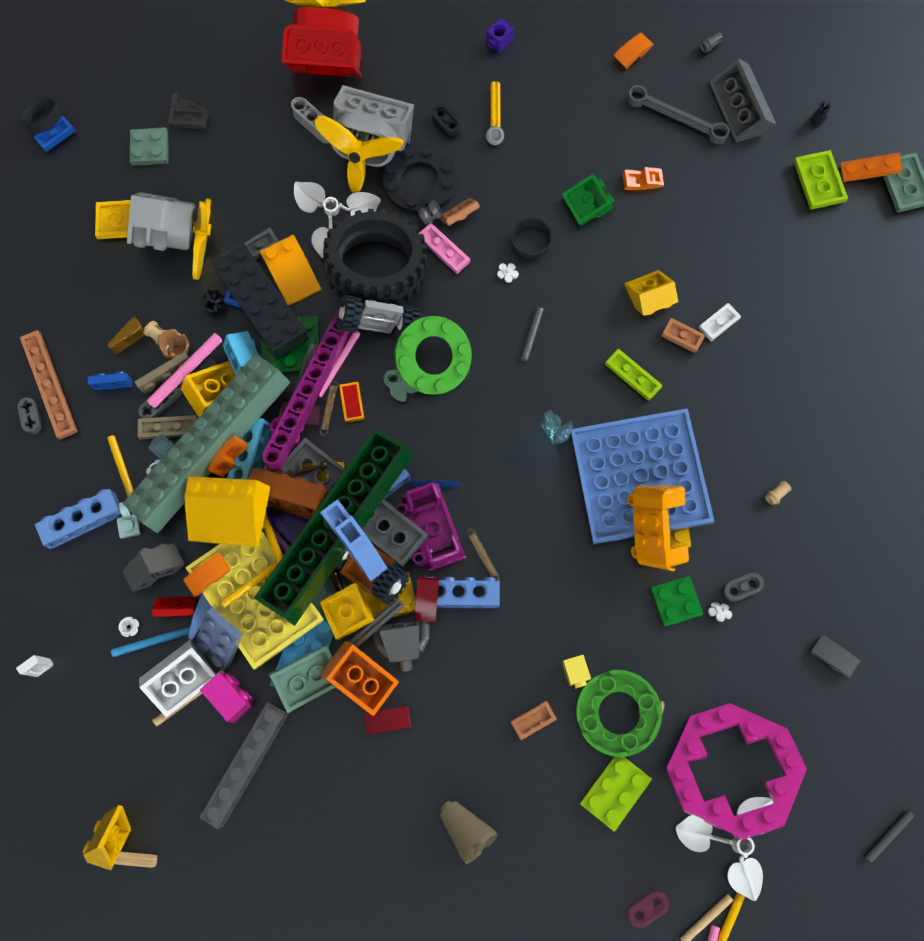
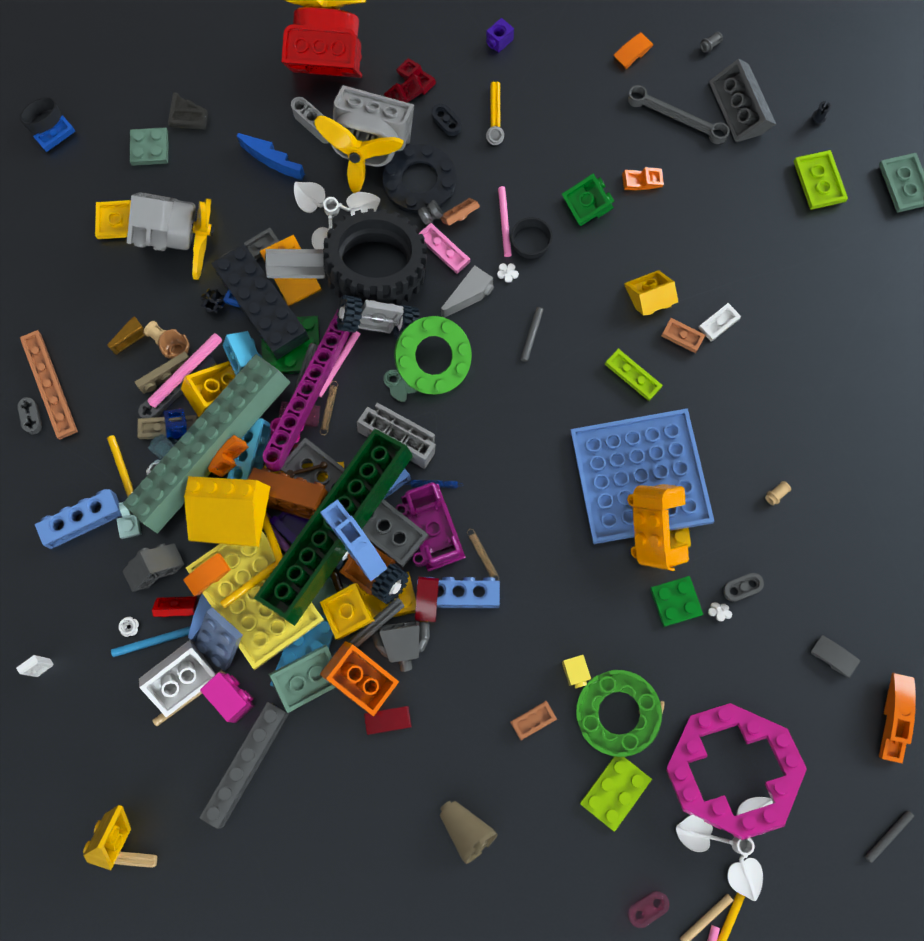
blue plate [88,371,133,390] -> none
red tile [339,382,365,423] -> none
clear light blue bracket [541,410,573,444] -> none
orange plate [841,152,902,182] -> none
none -> clear blue brick [163,408,187,439]
none -> blue slope [237,133,305,180]
none -> light grey panel [265,249,325,279]
none -> light grey brick [357,403,436,469]
none -> dark red slope [384,74,425,103]
none -> dark red slope [396,58,436,95]
none -> light grey slope [441,265,494,318]
none -> bright pink bar [498,186,512,257]
none -> orange slope [879,673,916,763]

